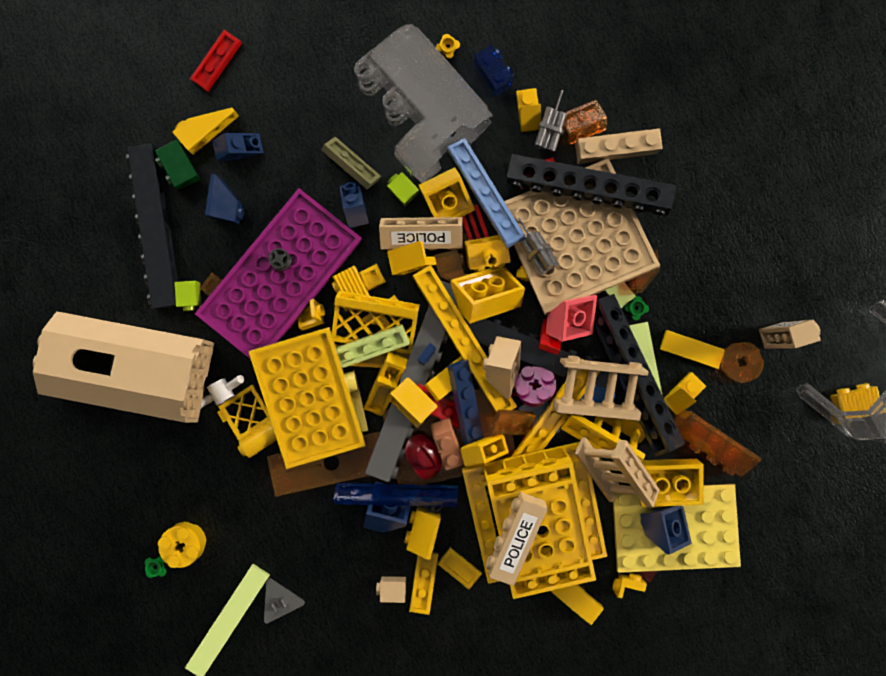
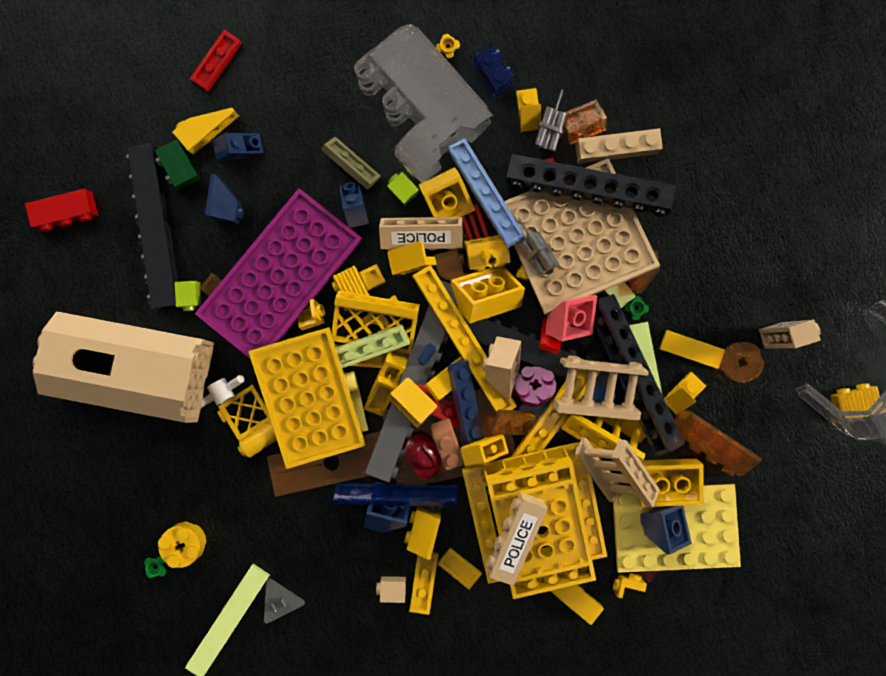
pearl dark grey wheel [268,248,292,271] -> none
none -> red brick [25,189,98,232]

